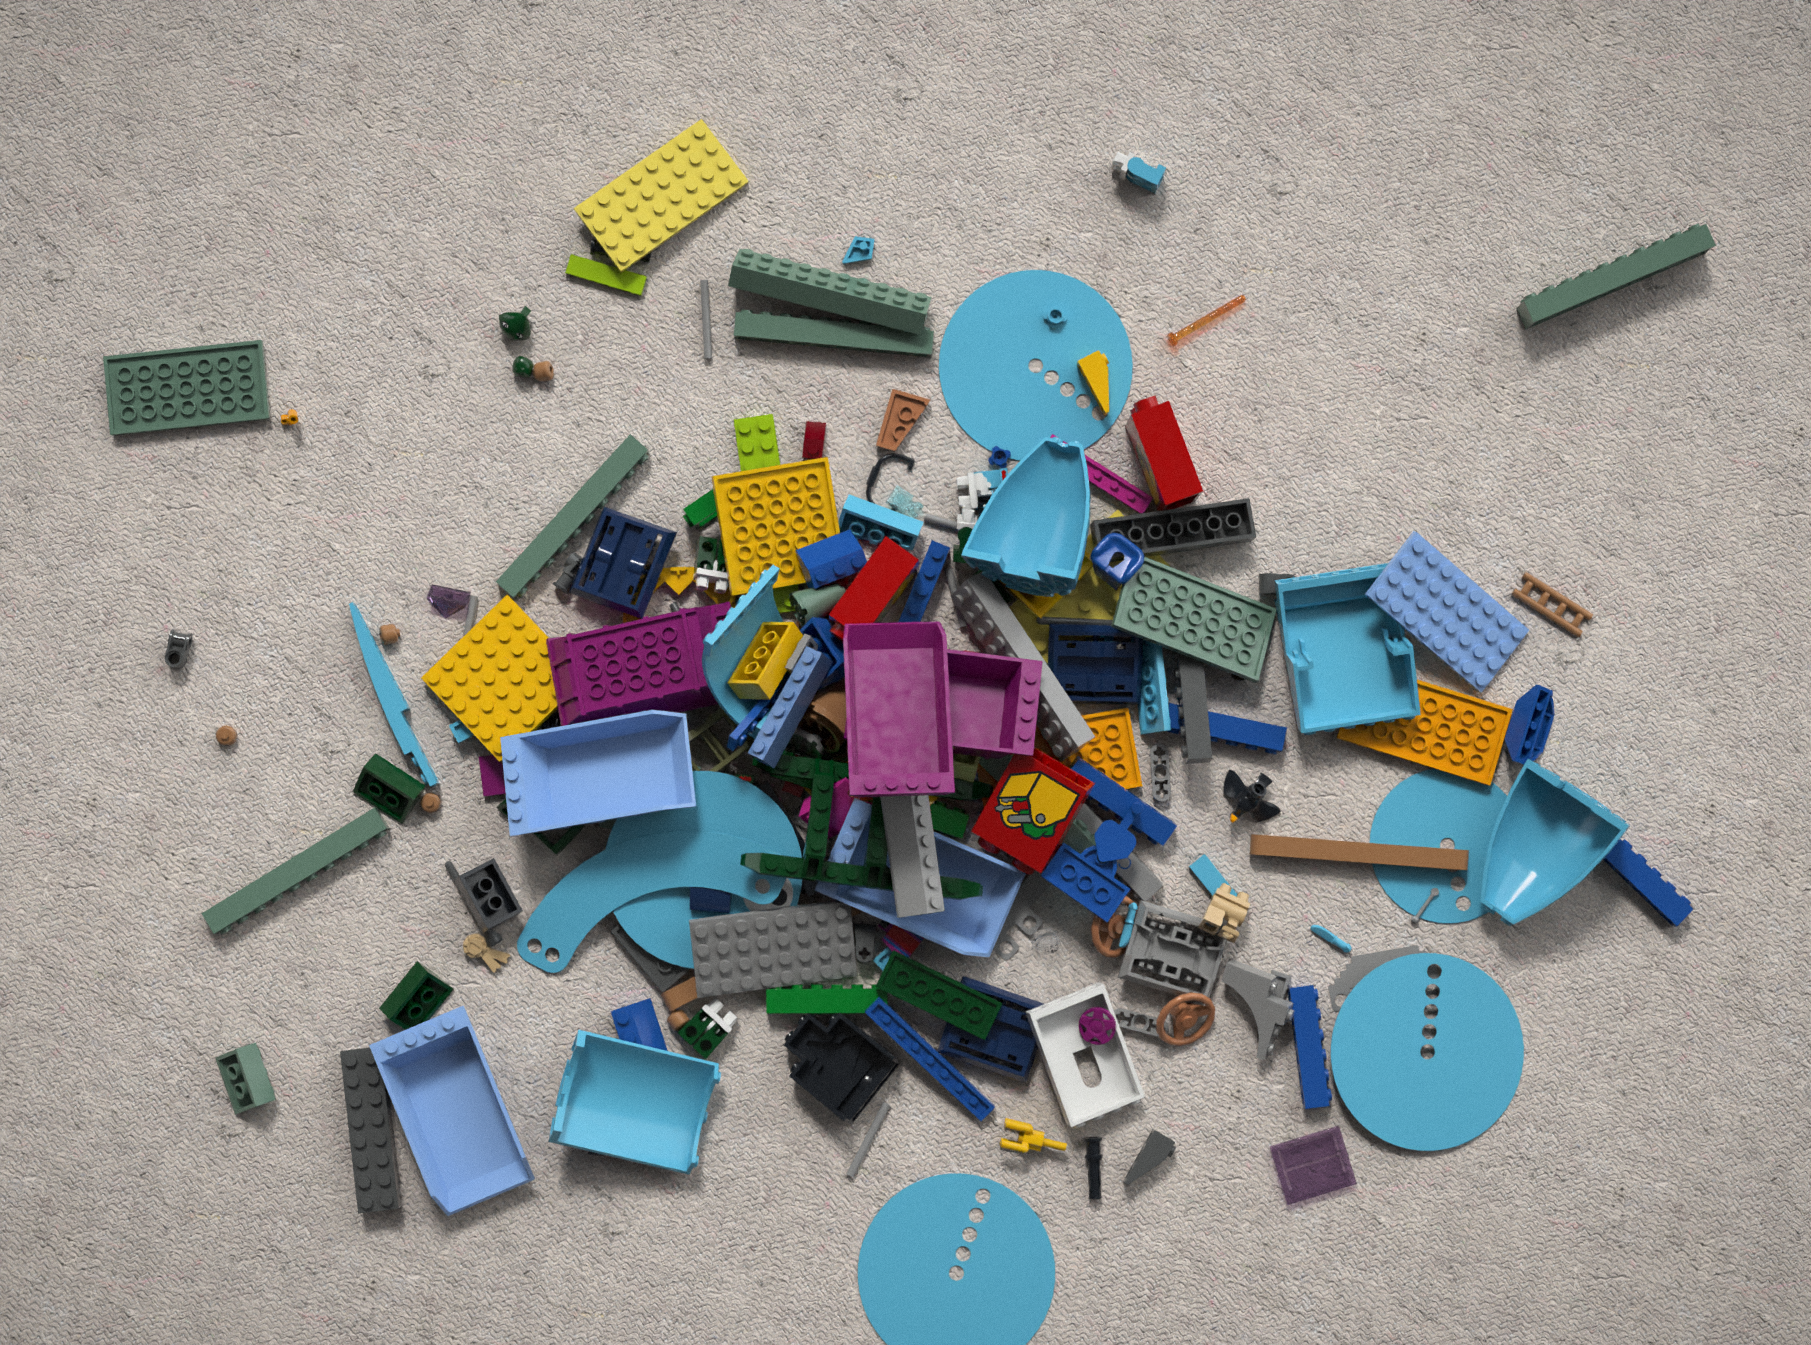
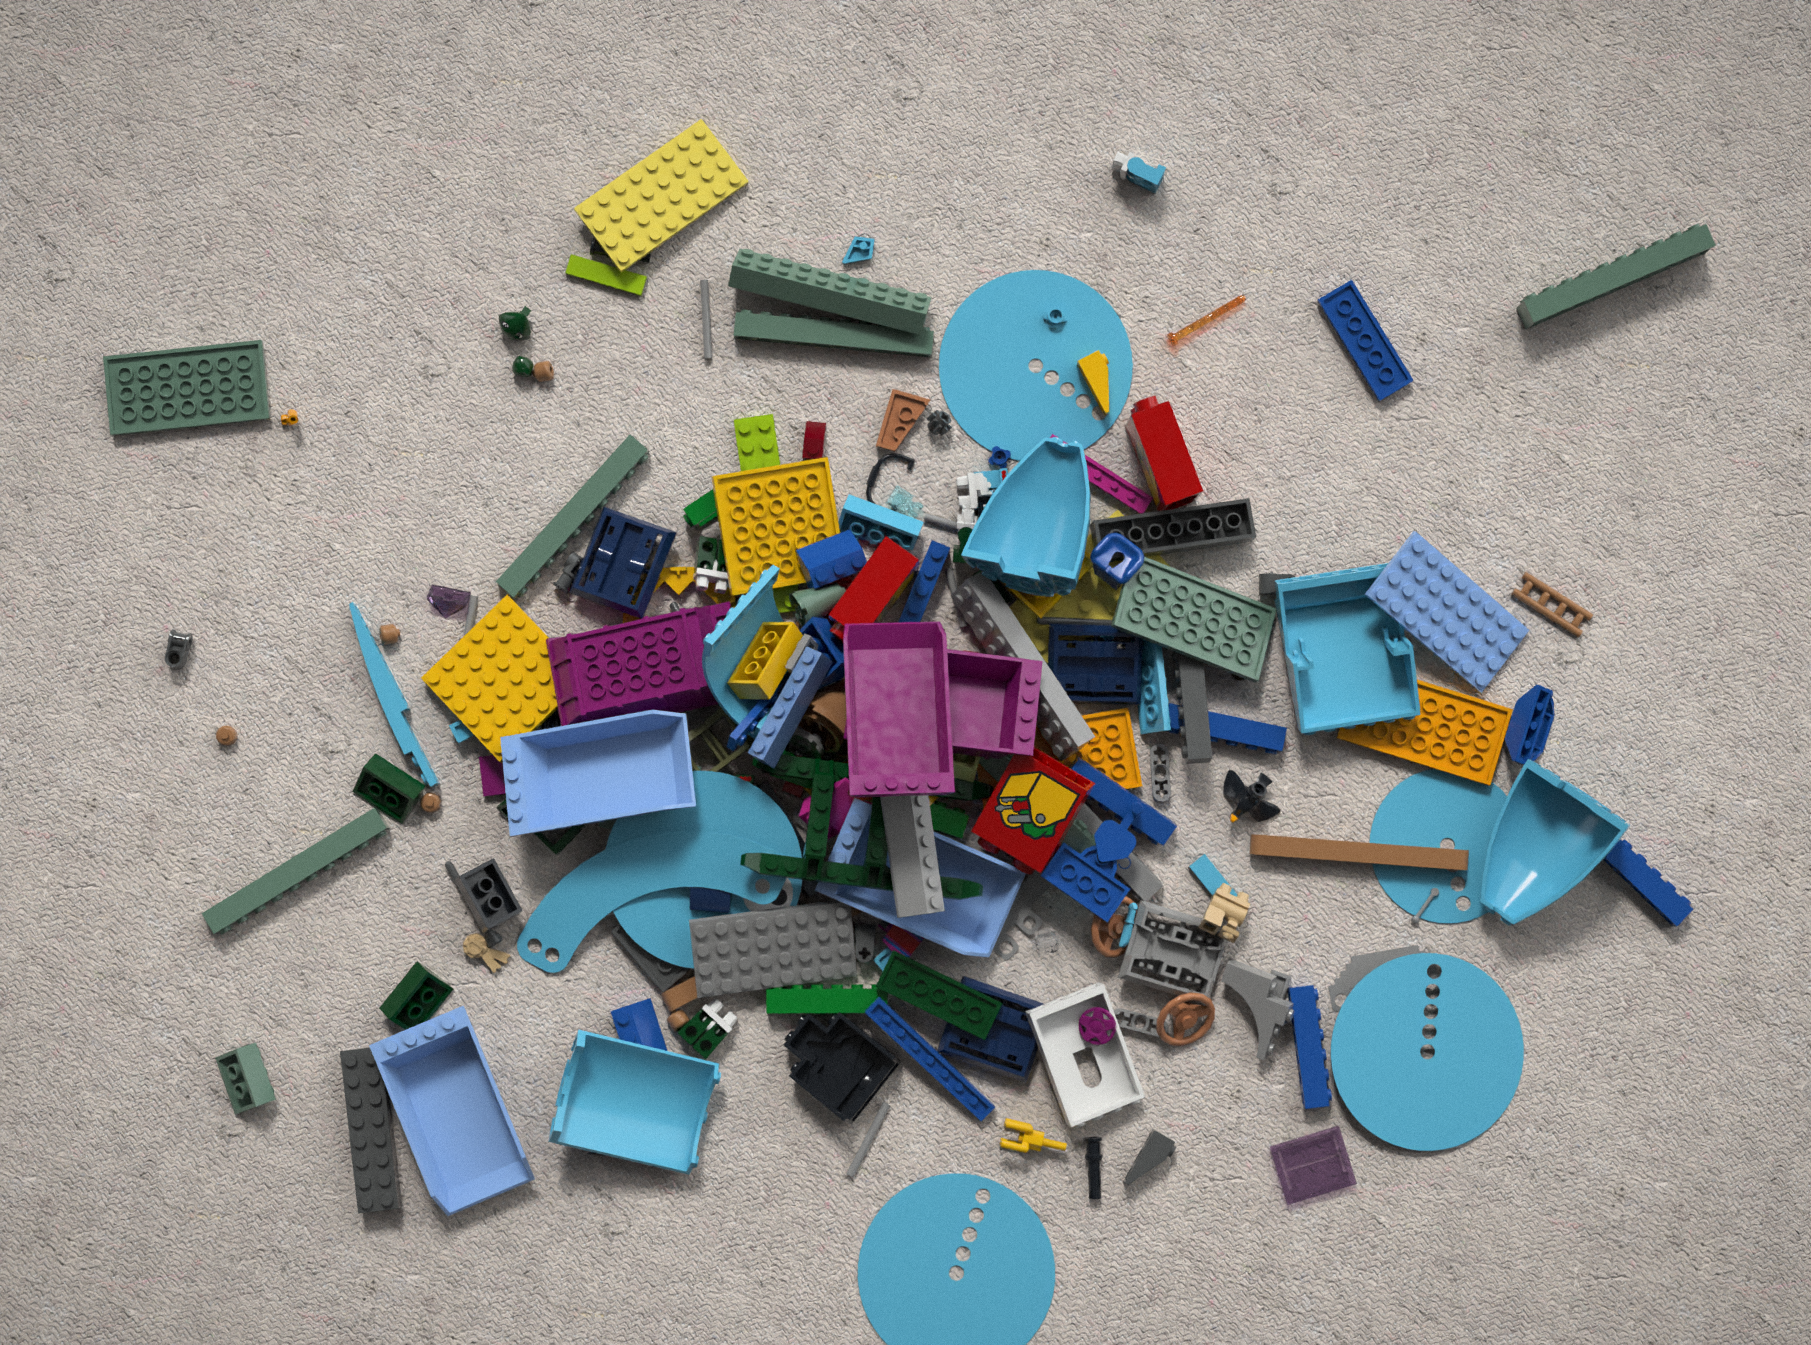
medium azure piece [1310,925,1352,953] -> none
none -> dark grey gear [927,410,952,436]
none -> blue plate [1317,280,1414,402]

